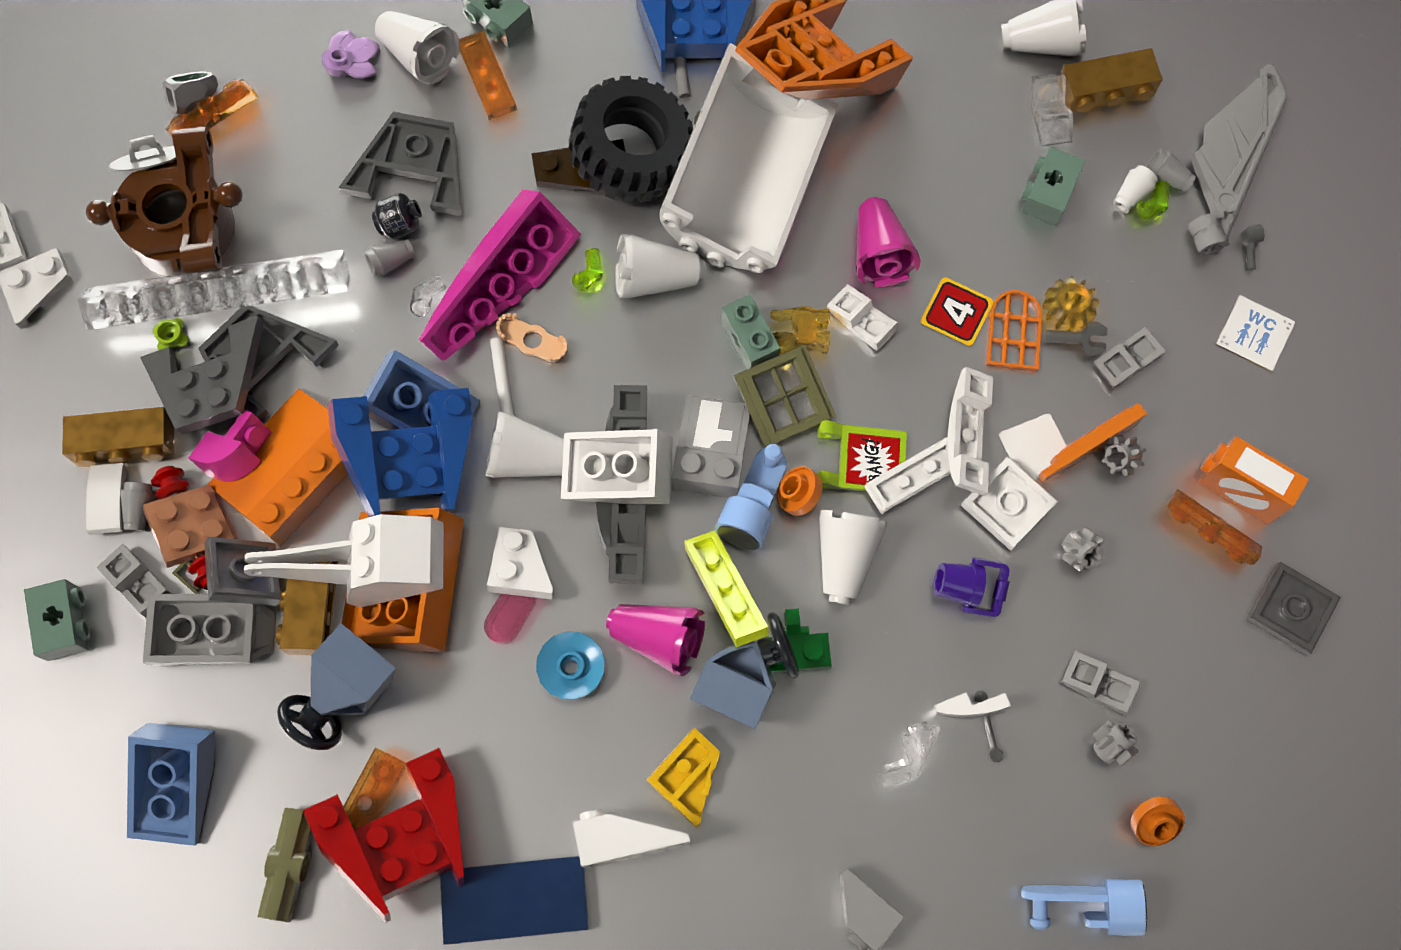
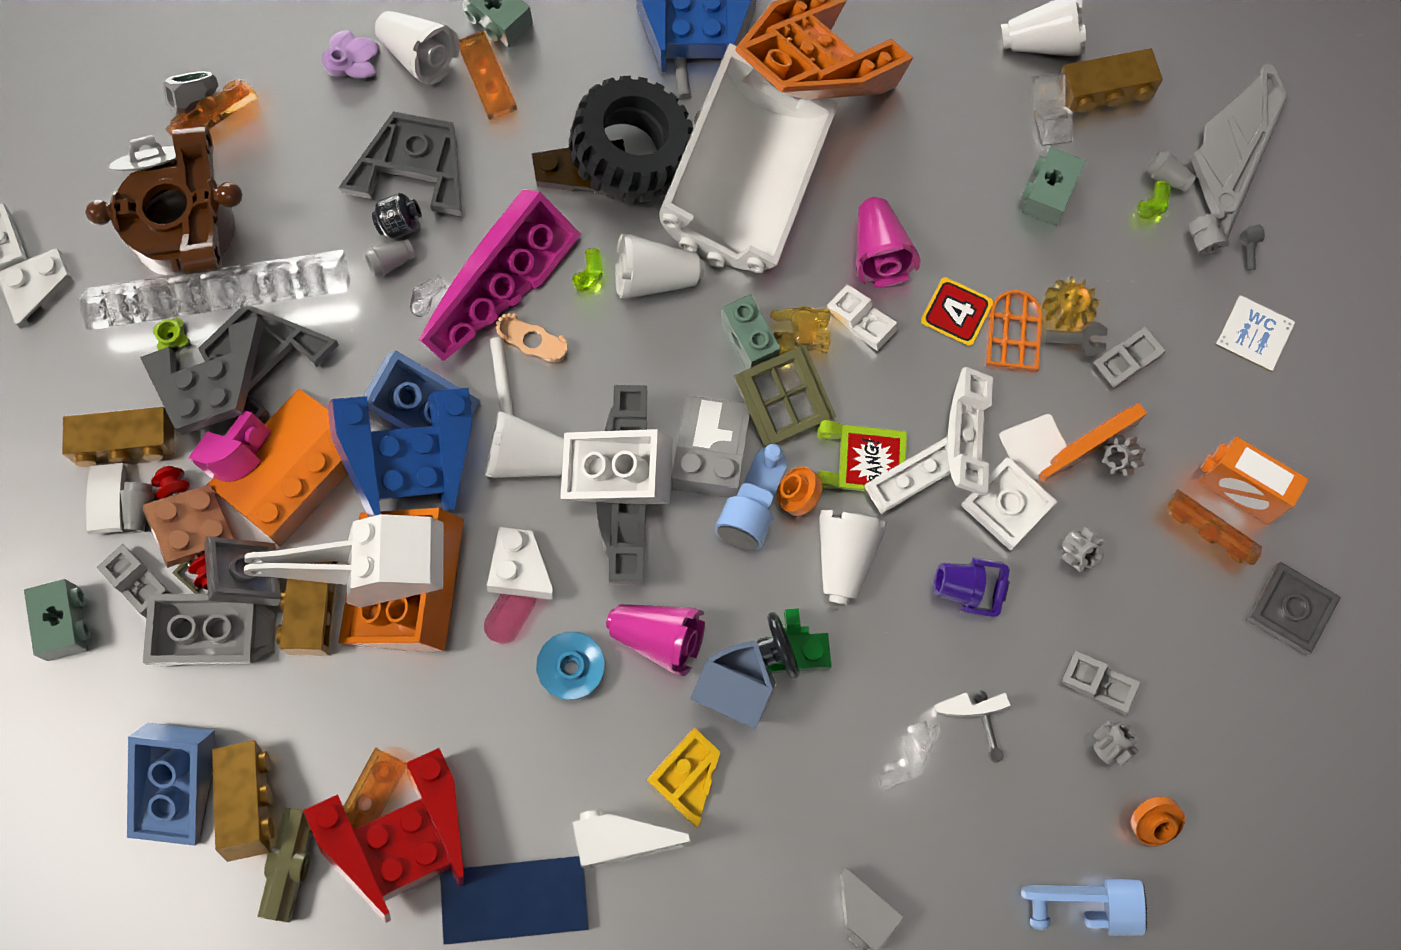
sand blue piece [277,623,396,750] -> none
neon yellow plate [684,530,769,647] -> none
white cone [1113,165,1158,213] -> none
none -> pearl gold brick [212,740,274,862]

